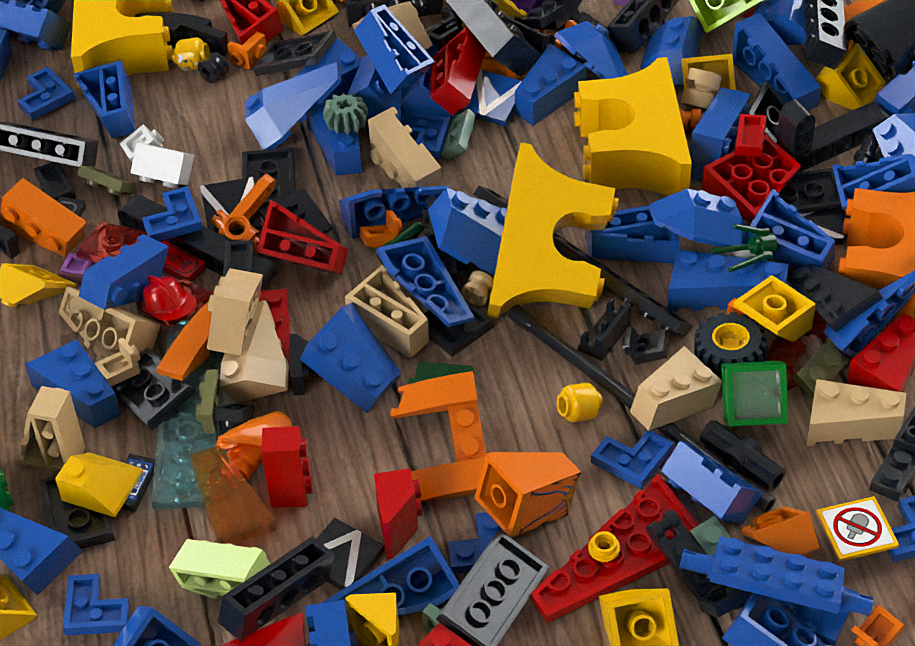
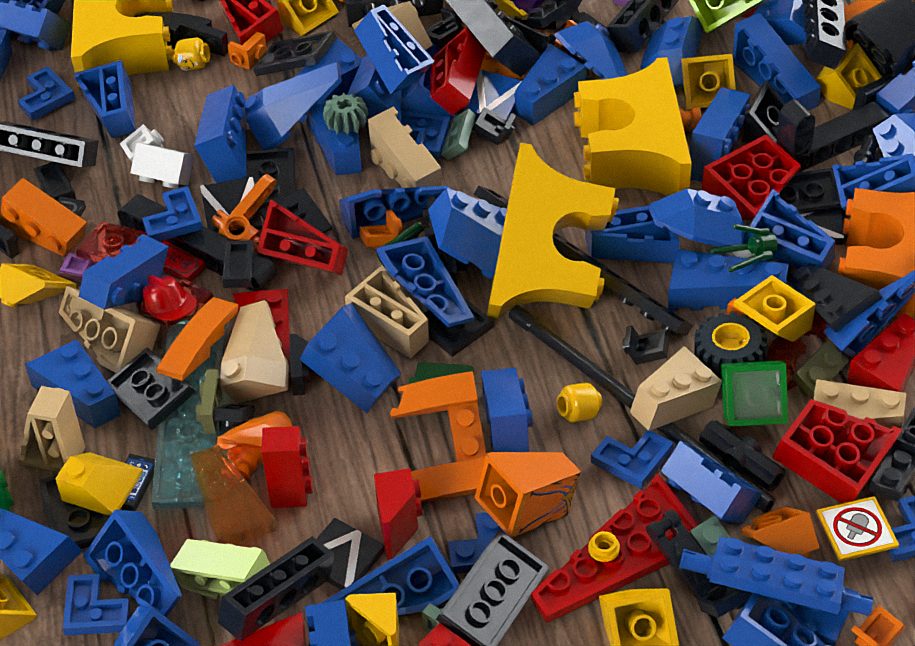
olive plate [77,165,136,196] -> none
tan bracket [94,338,140,387] -> none
black wheel [197,52,229,83] -> none
tan wedge [207,268,263,356] -> none
tan wheel [461,271,494,306] -> none
black hinge [578,298,631,361] -> none
tan wheel [680,68,722,111] -> none
red tile [735,114,767,157] -> none
none -> blue wedge [83,510,182,618]
none -> blue wedge [194,84,247,183]
none -> black bracket [472,107,516,145]
none -> blue wedge [481,368,533,452]
none -> red wedge [772,399,903,504]
none -> black tile [852,74,894,111]

